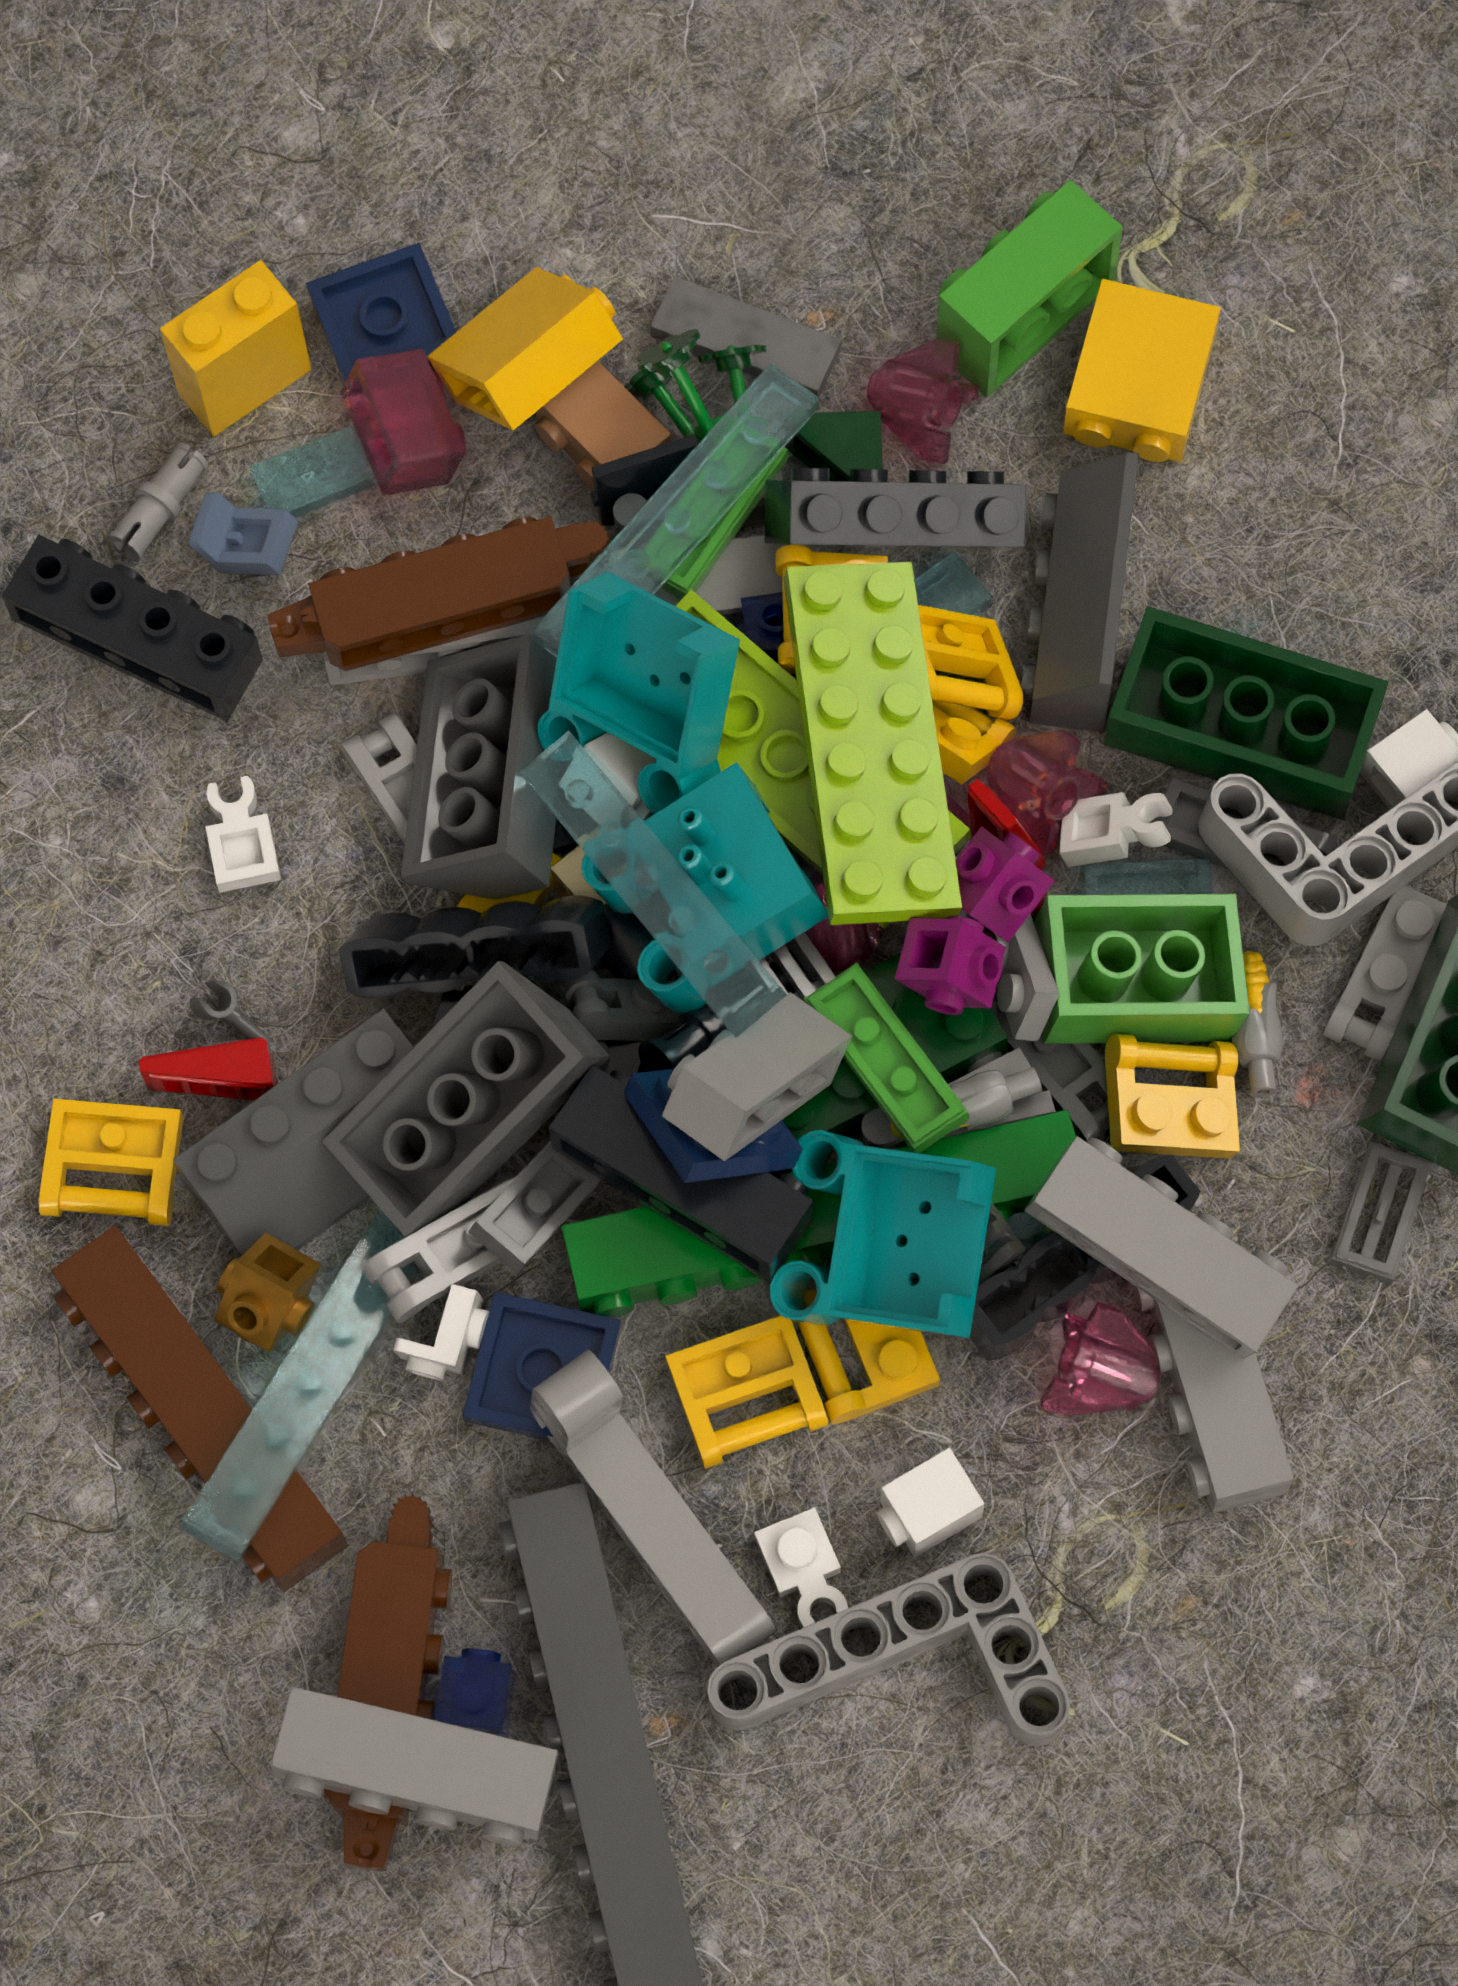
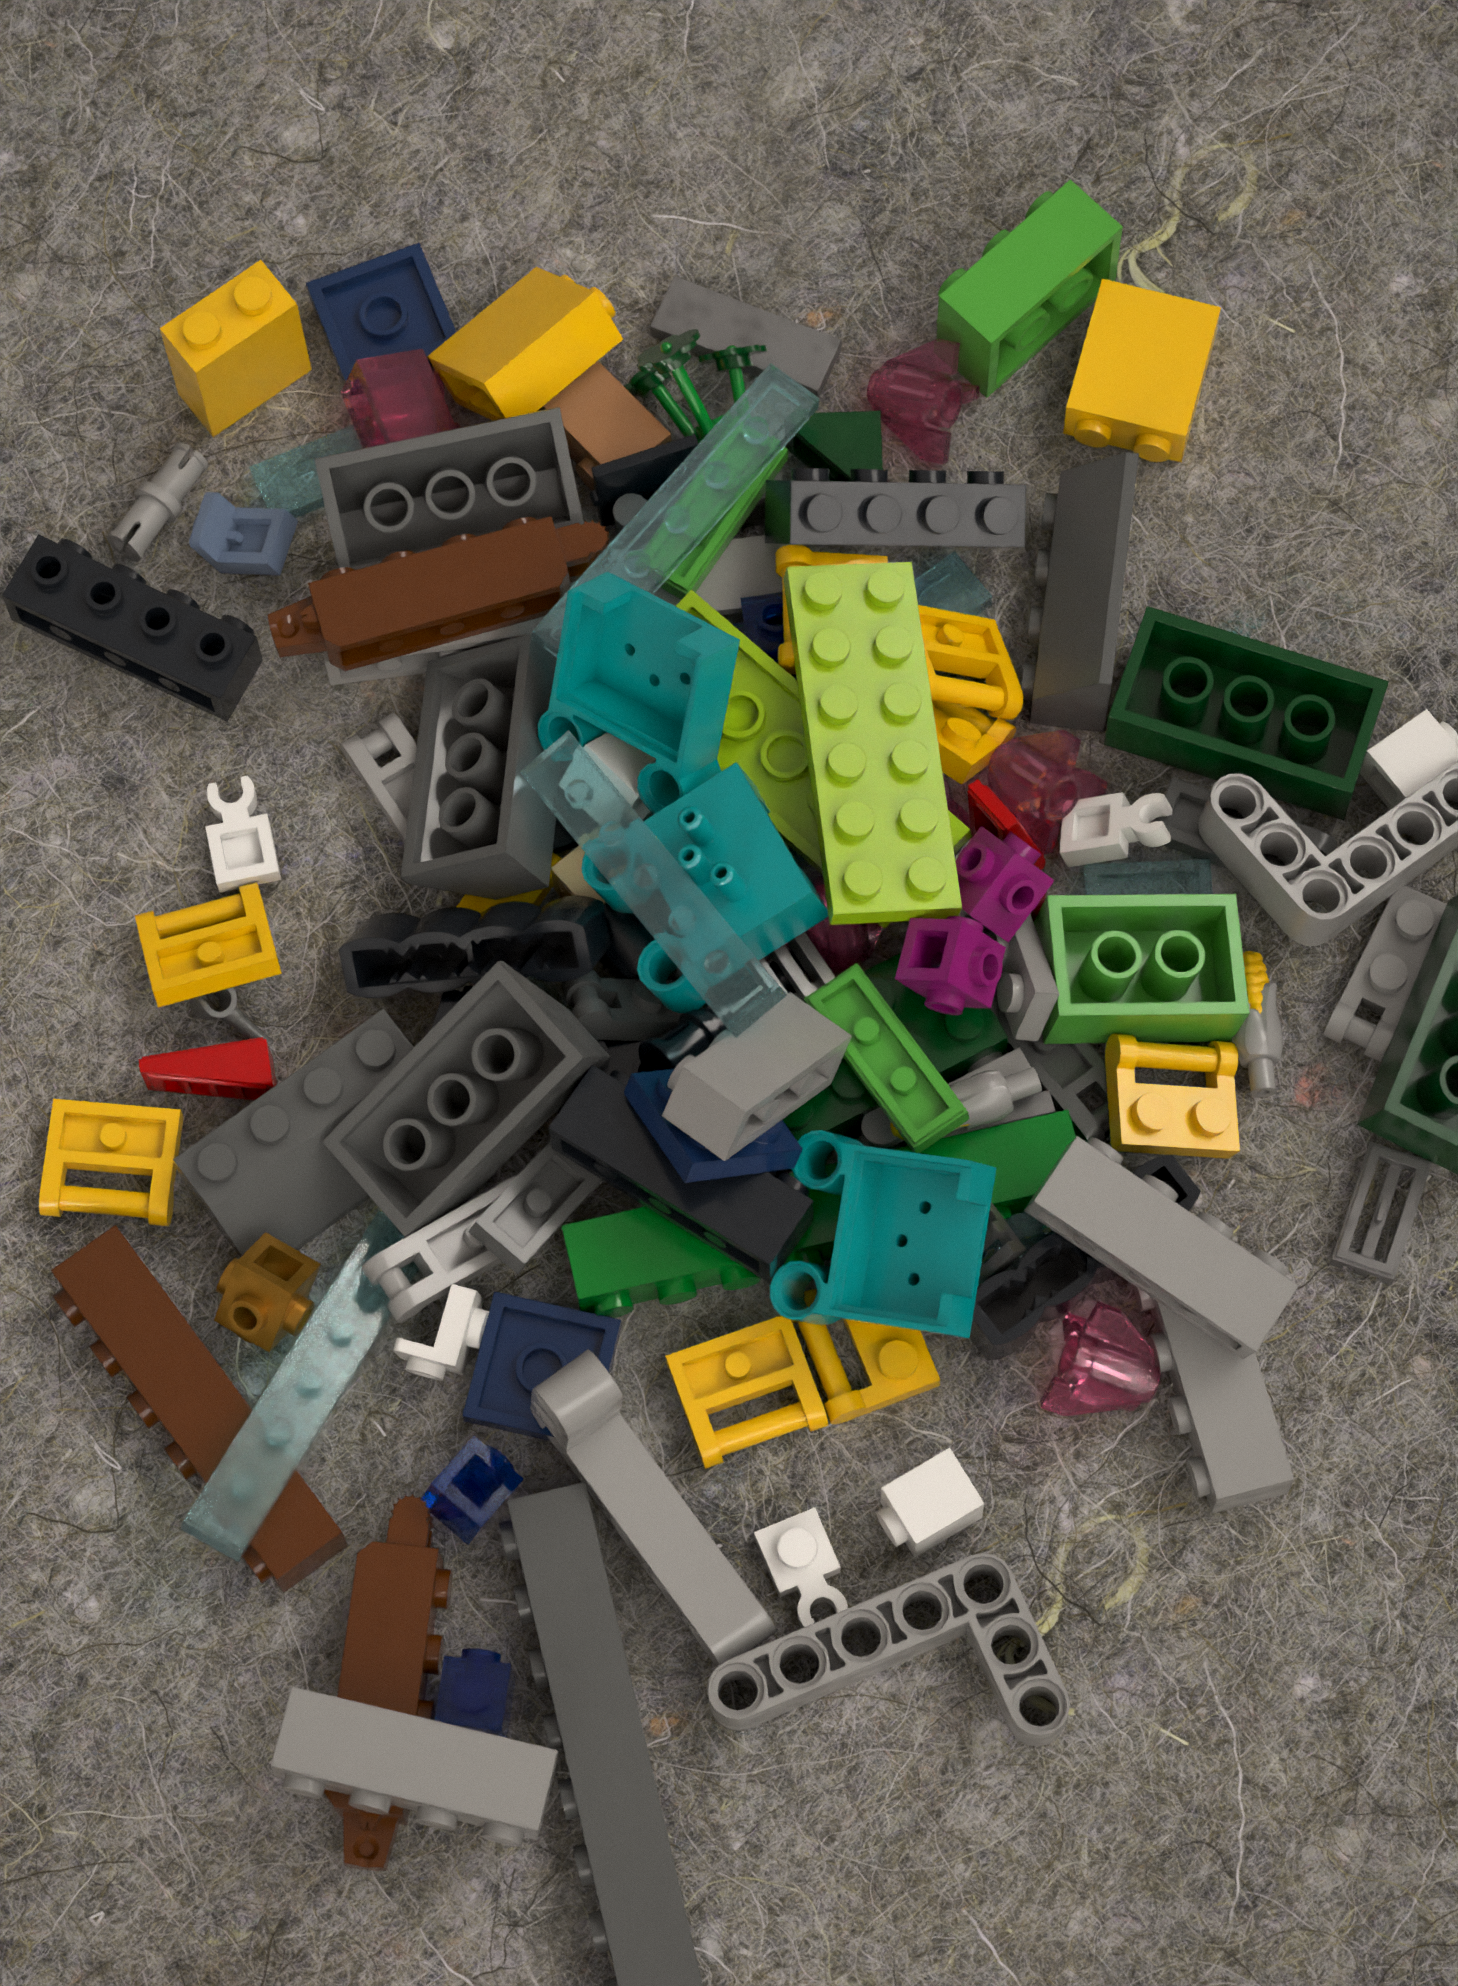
none -> yellow plate [135,882,282,1008]
none -> dark grey slope [314,407,584,570]
none -> clear blue brick [421,1435,524,1545]

